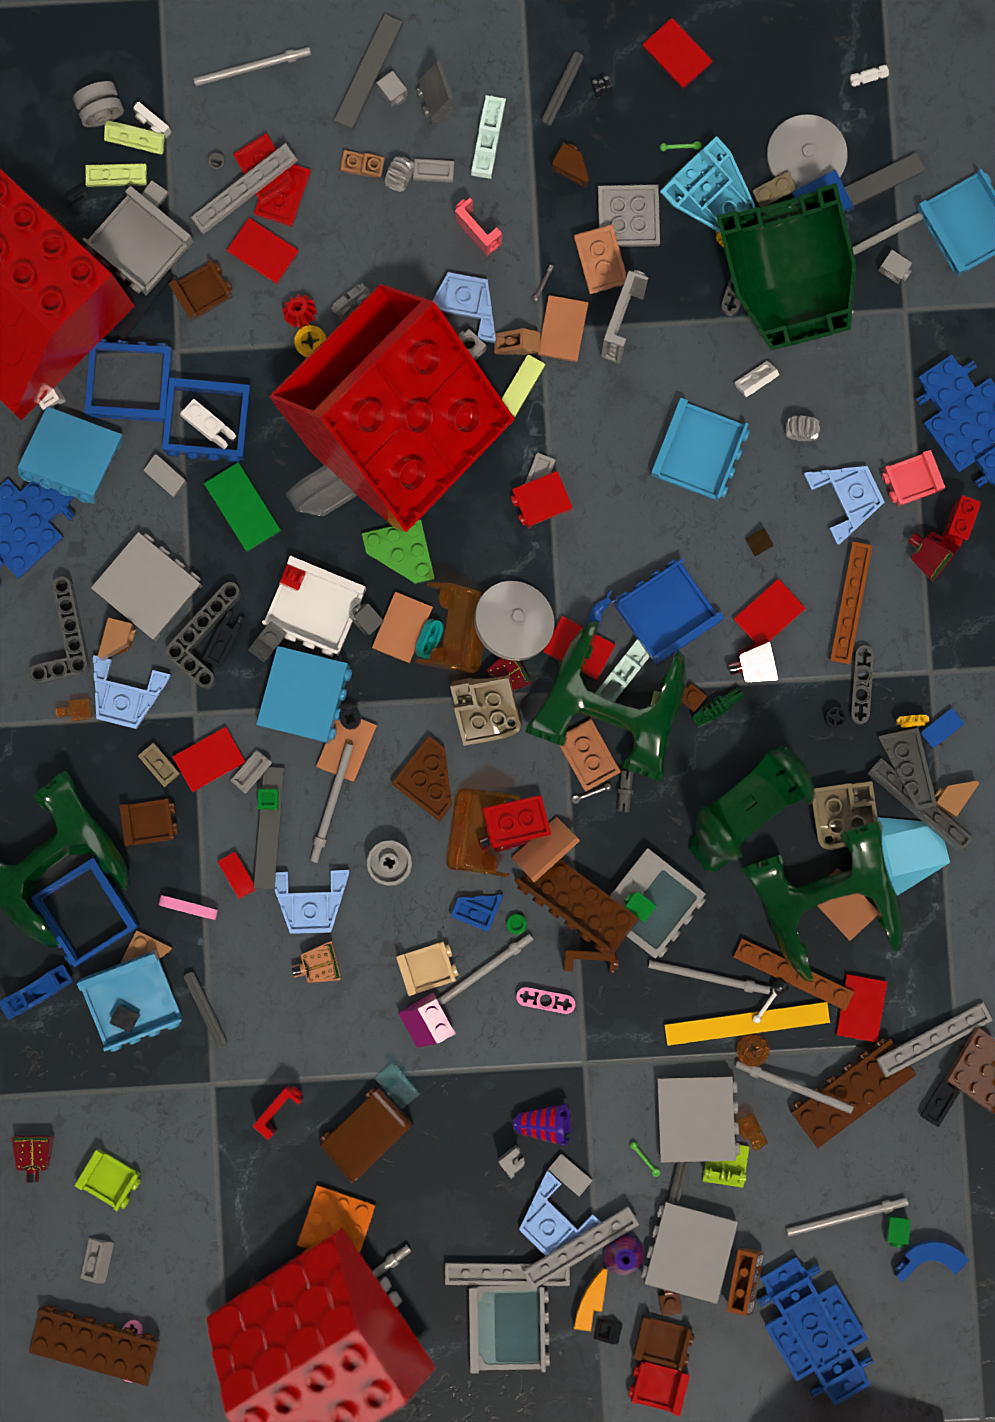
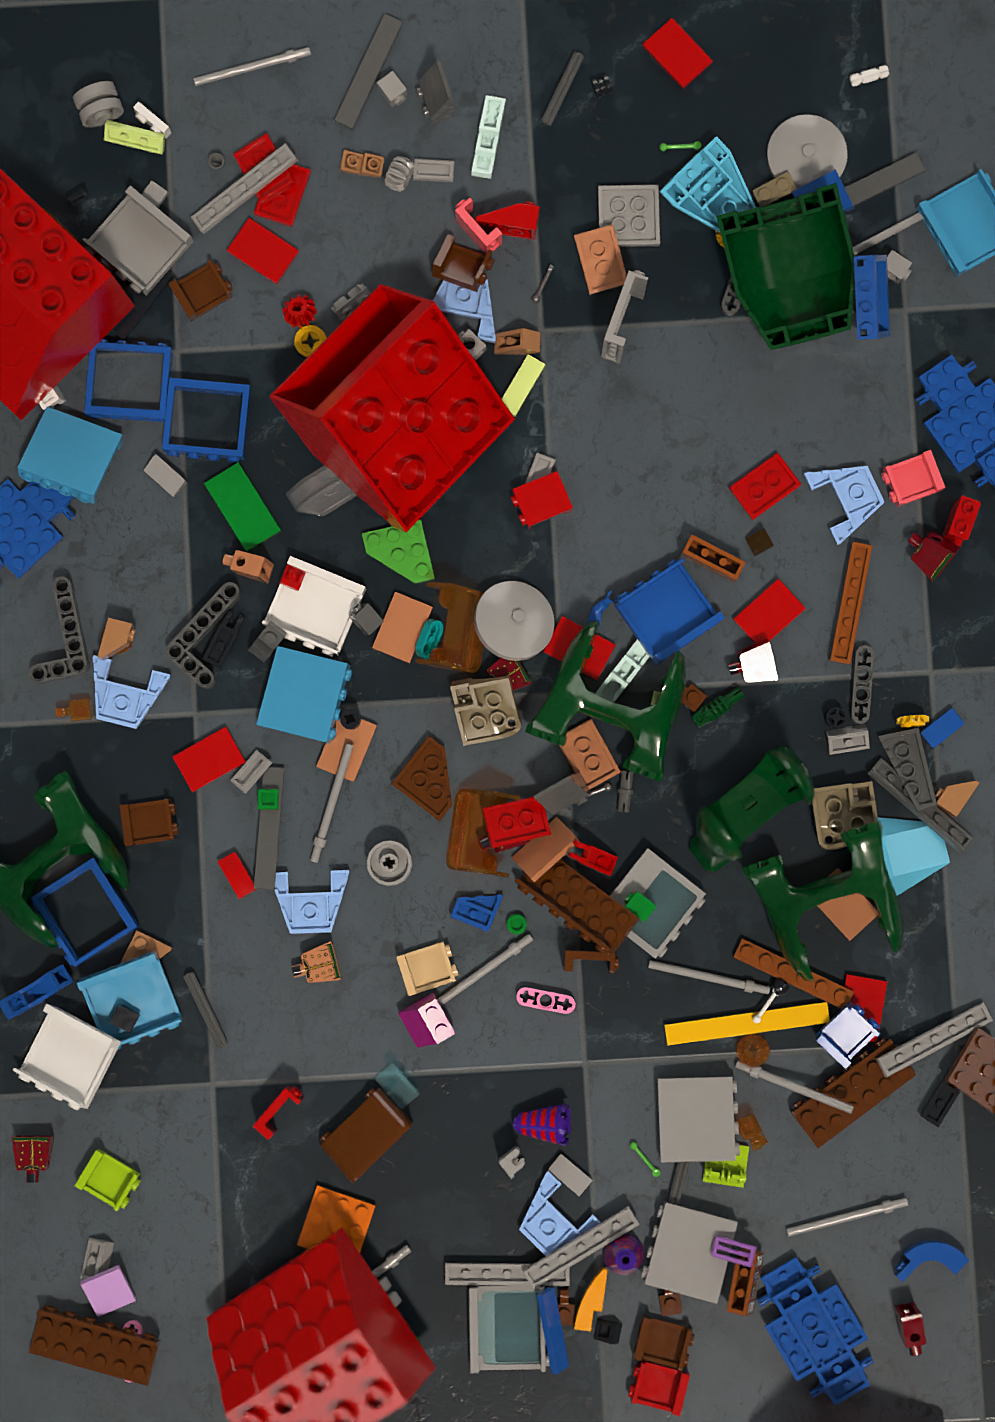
yellowish green tile [86,164,147,187] -> none
light grey panel [91,532,202,642] -> none
dark tan plate [138,743,180,787] -> none
bright pink beam [158,895,218,920] -> none
white hinge [180,399,236,449] -> none
nougat tile [538,295,588,362] -> none
reddish brown slope [552,143,589,188] -> none
dark azure panel [651,398,750,501] -> none
white plate [734,360,779,397] -> none
light grey gear [786,415,820,442] -> none
green brick [885,1215,911,1248] -> none
none -> white panel [13,1004,121,1110]
none -> lavender tile [81,1265,136,1317]
none -> nougat torso [223,550,274,583]
none -> reddish brown panel [432,234,494,292]
none -> red slope [475,202,539,240]
none -> dark grey slope [534,773,591,816]
none -> blue tile [537,1287,569,1374]
none -> reddish brown plate [557,1288,575,1325]
none -> red hinge [568,840,618,876]
none -> dark orange brick [681,534,746,583]
none -> medium lavender tile [711,1236,757,1267]
none -> red tile [728,452,802,521]
none -> panel [815,1001,881,1069]
none -> light grey slope [826,724,870,755]
none -> blue window [854,255,891,340]
none -> dark red torso [894,1302,926,1356]

